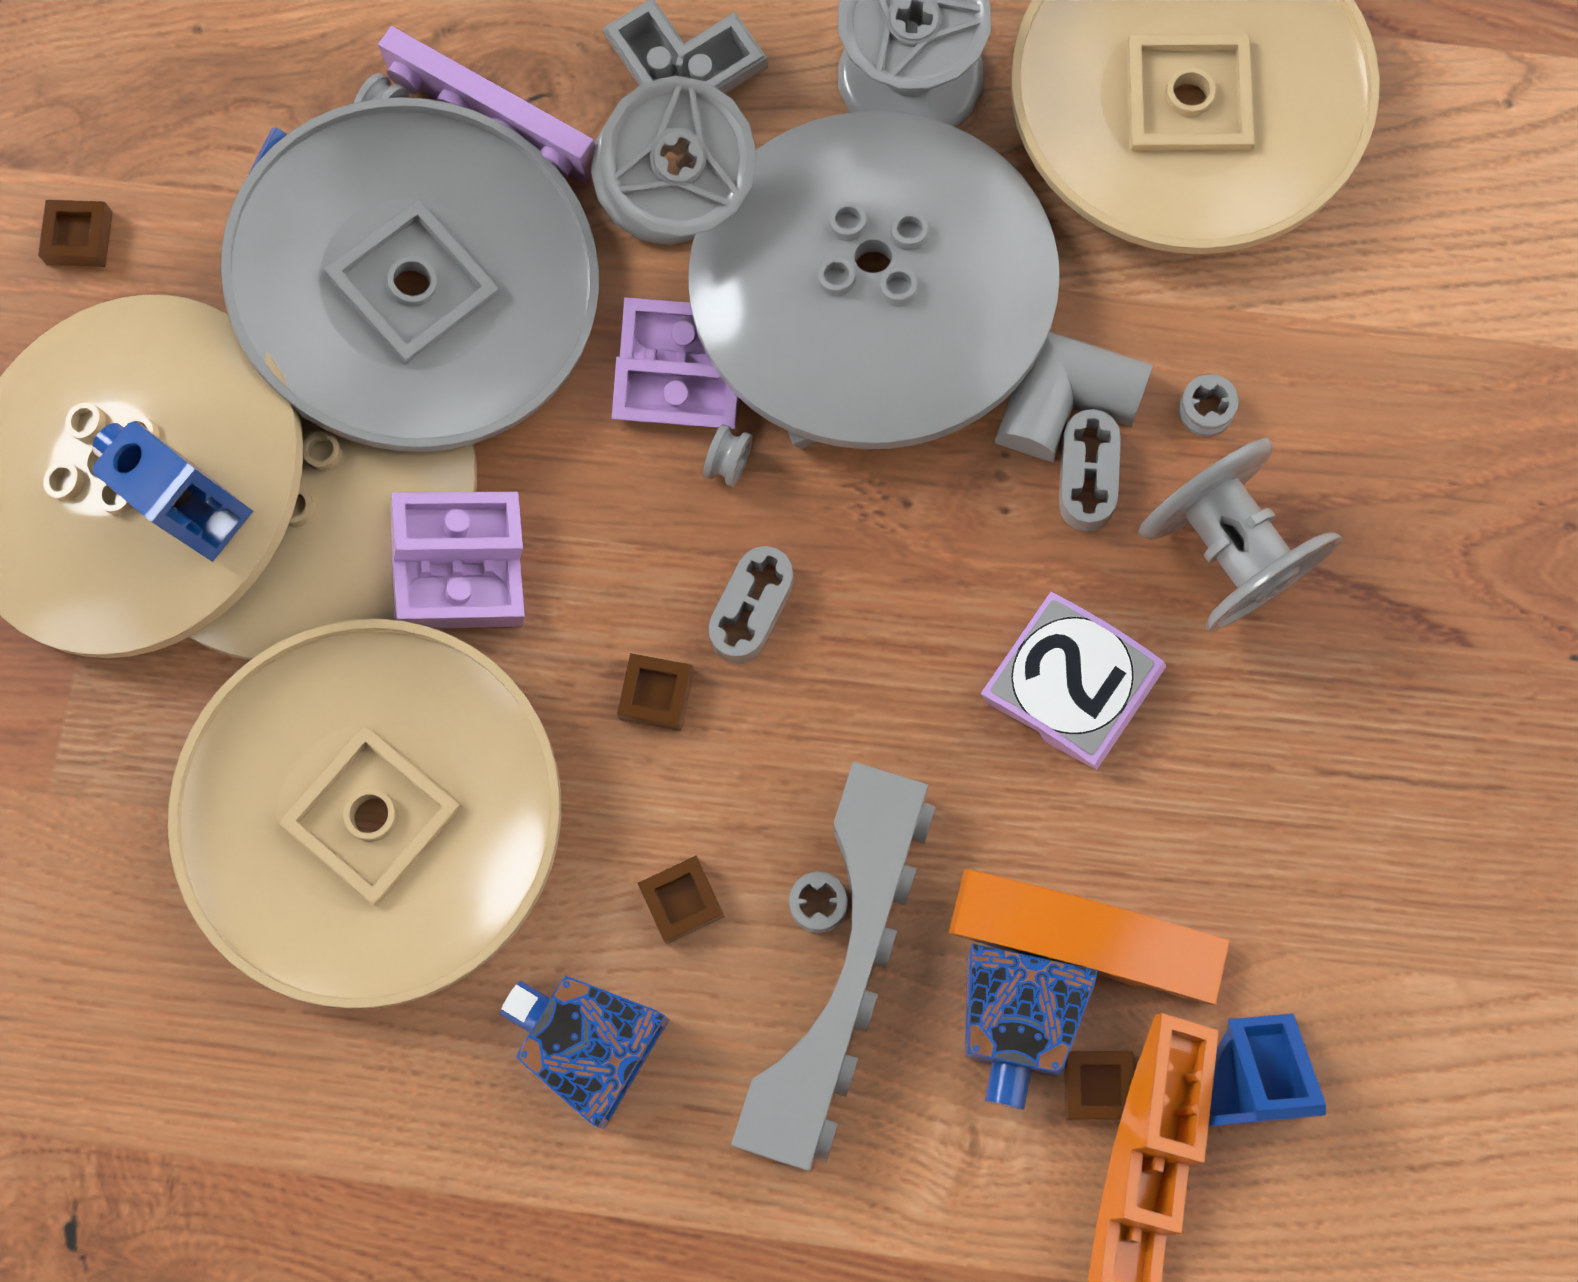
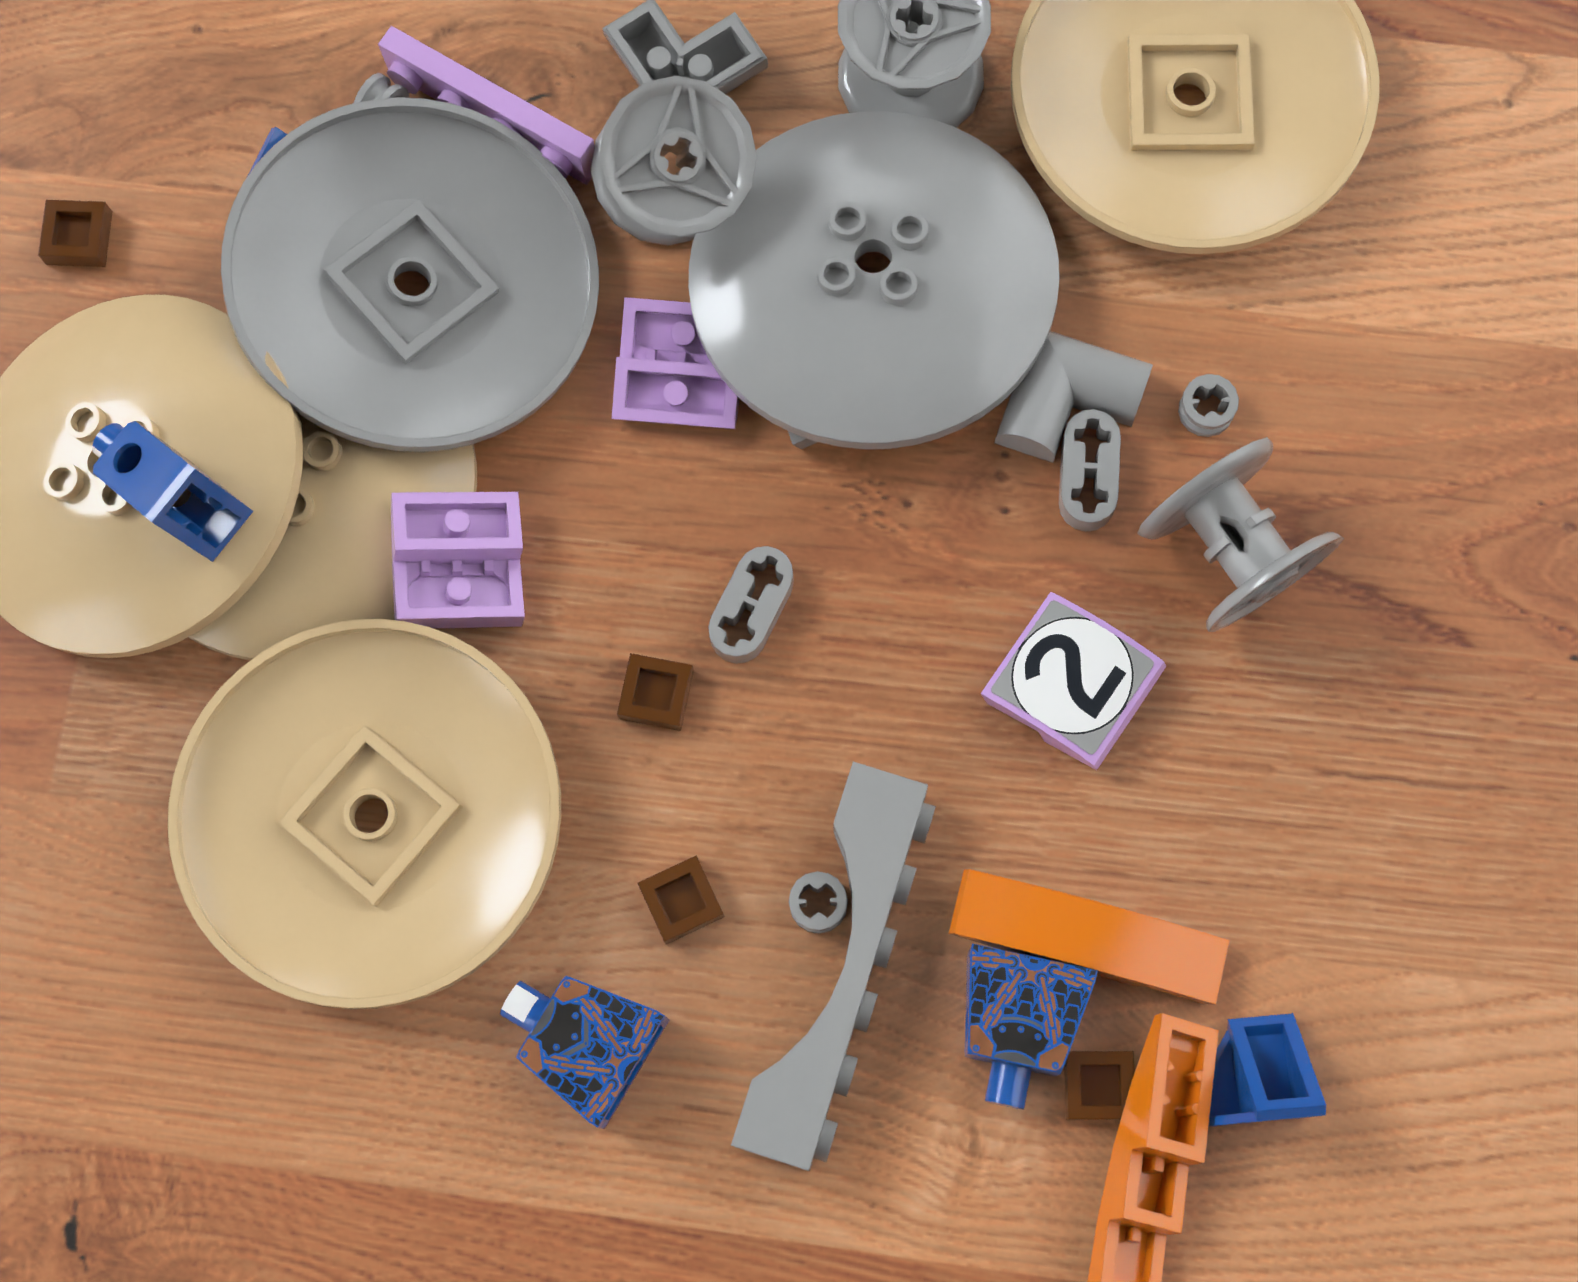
light grey bush [703,424,753,487] -> none

